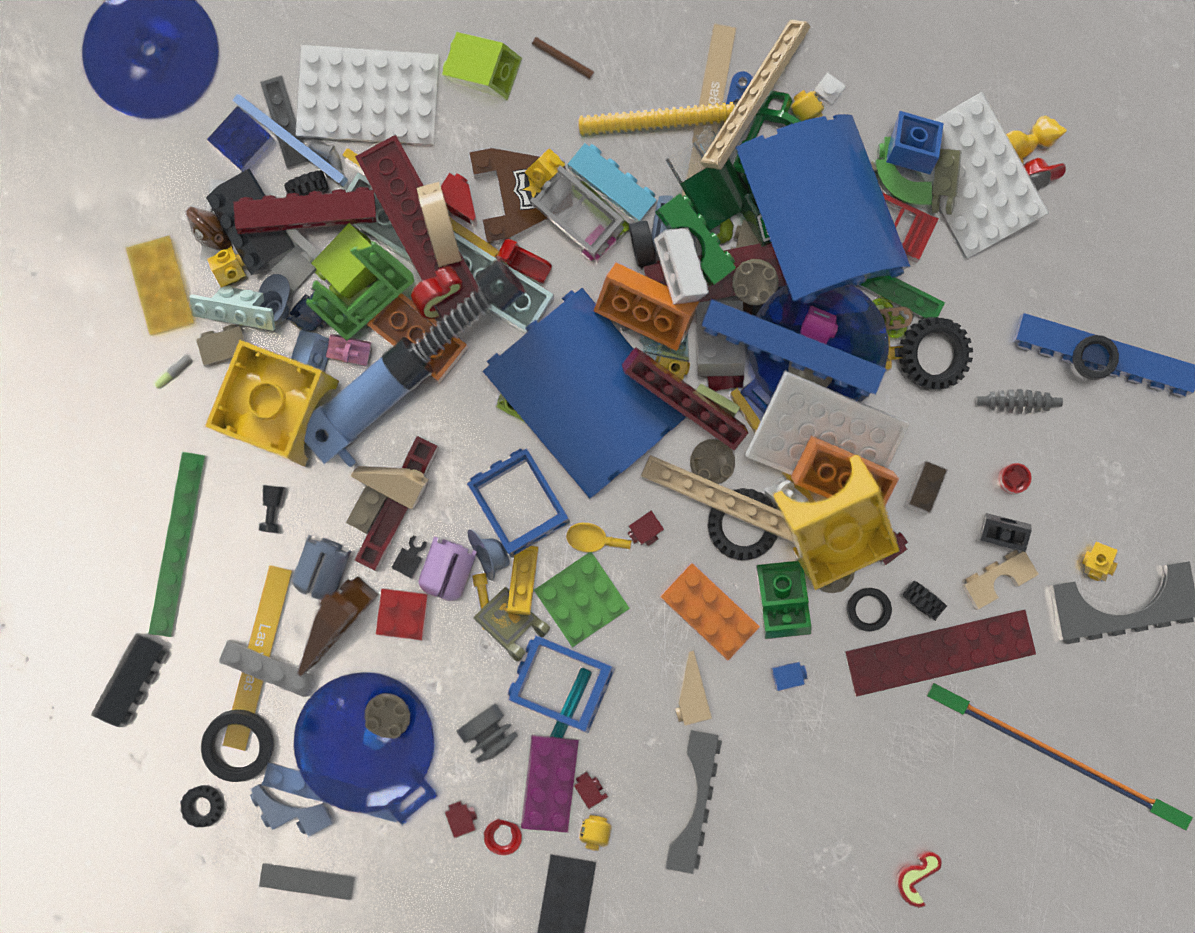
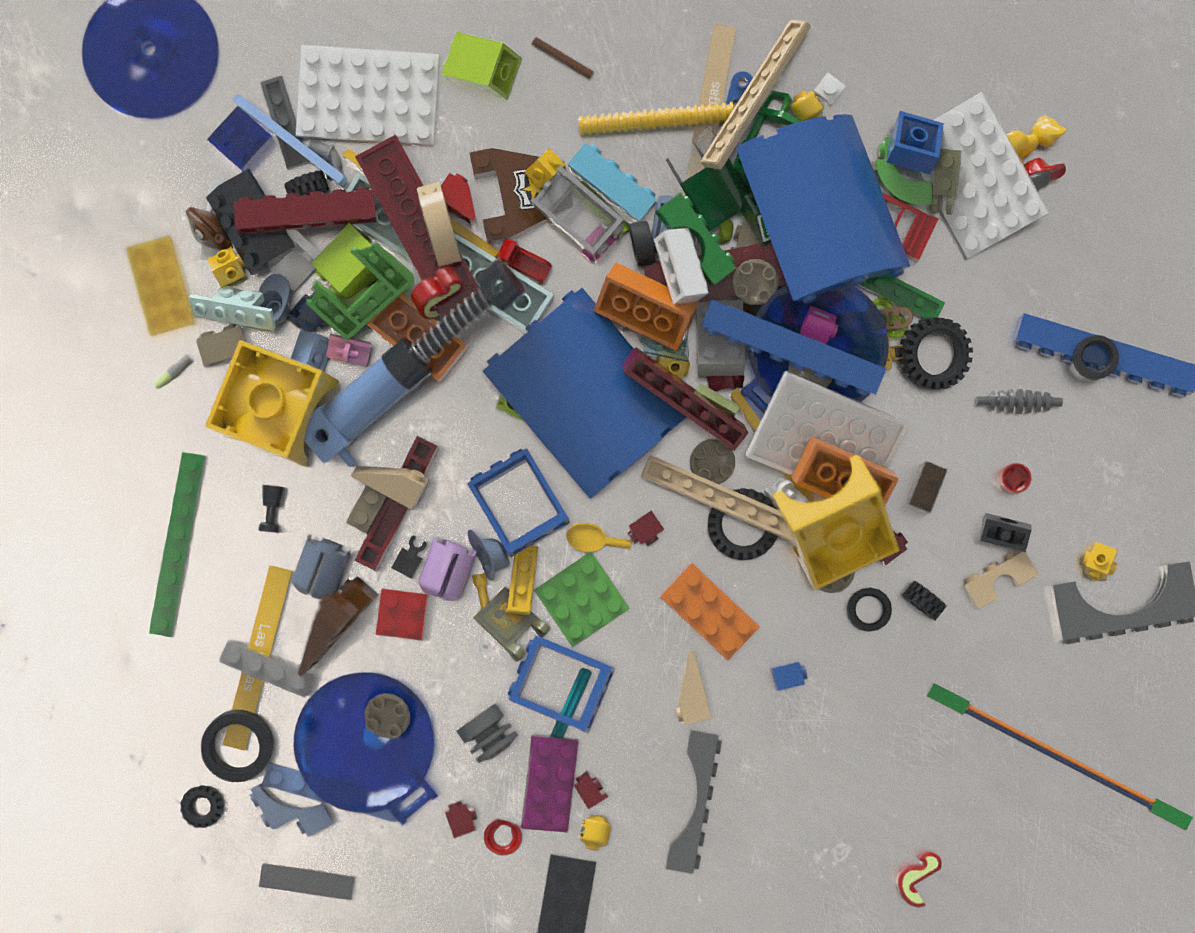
black slope [90,632,168,728] -> none
green slope [757,561,812,639] -> none
dark red plate [845,609,1036,697] -> none

